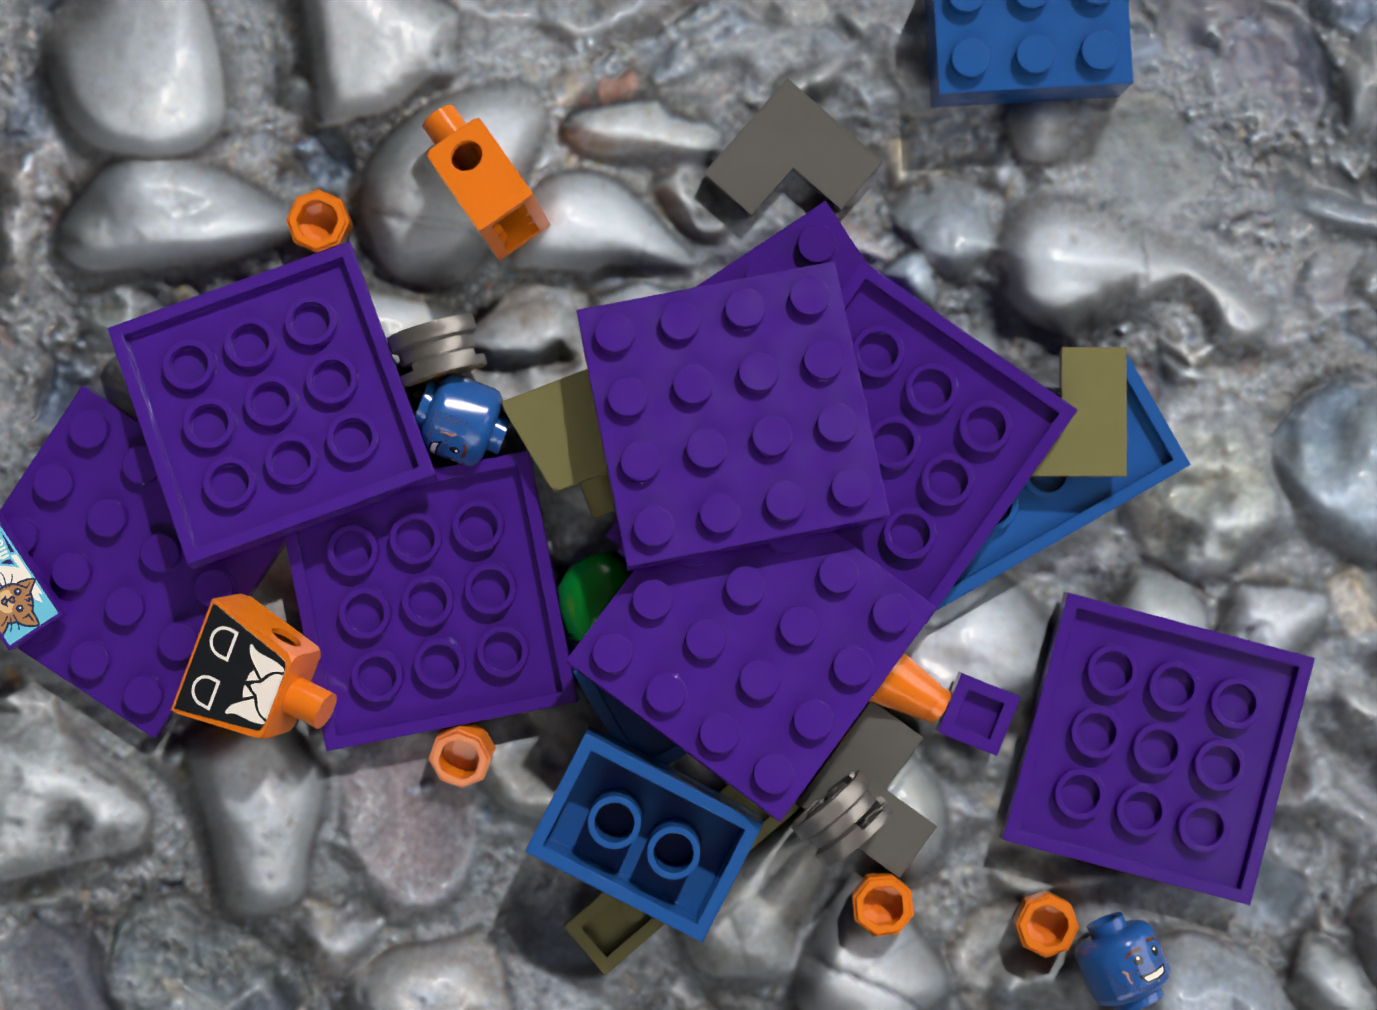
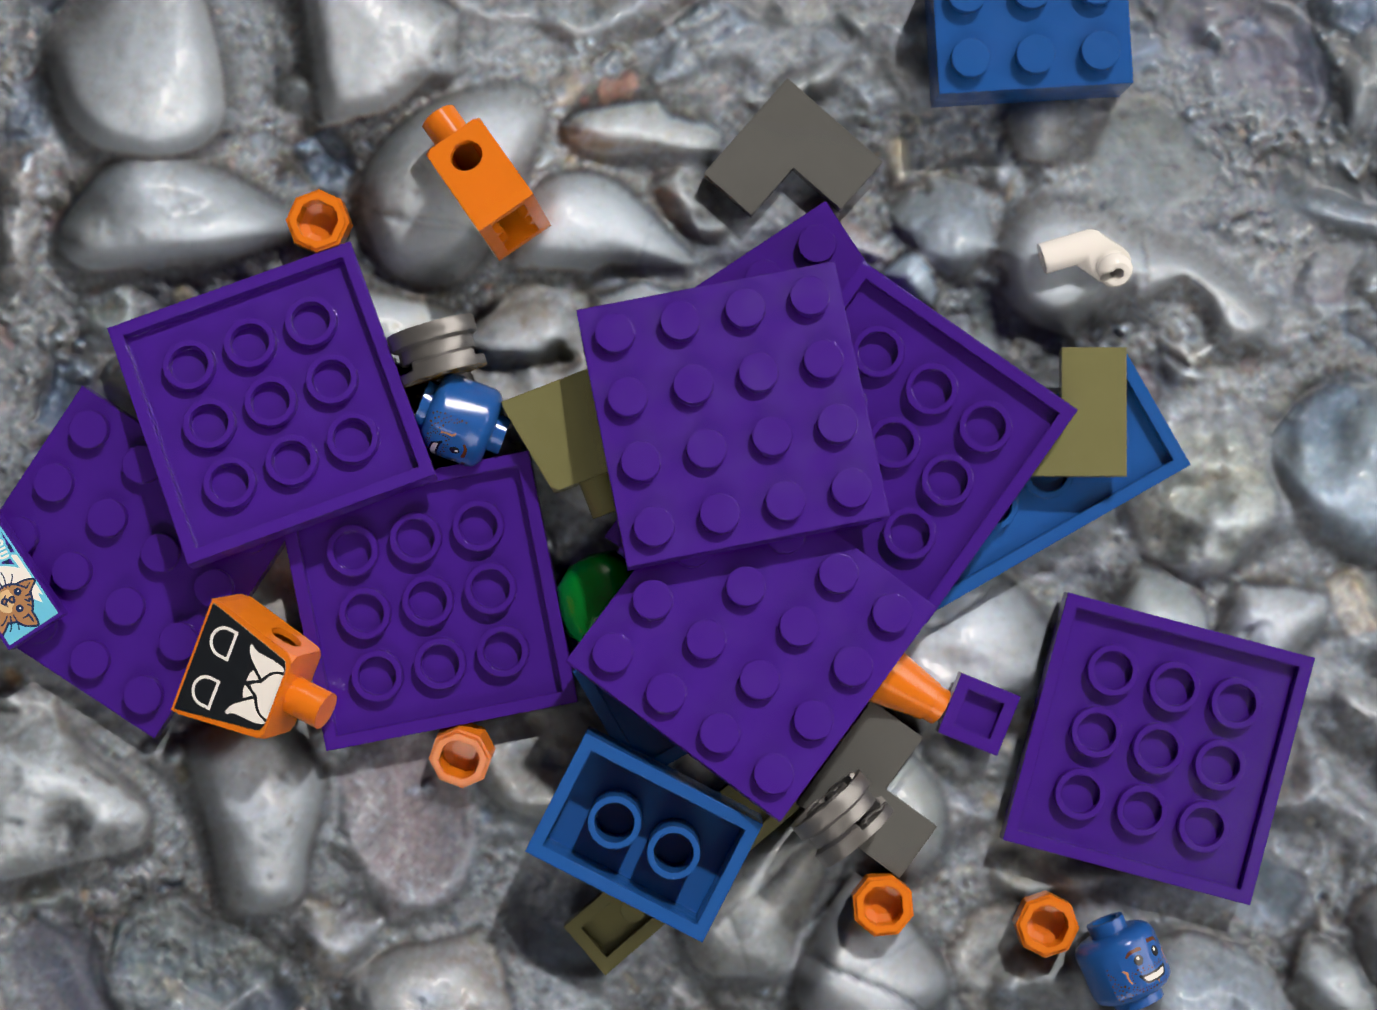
none -> white arm [1037,229,1133,287]

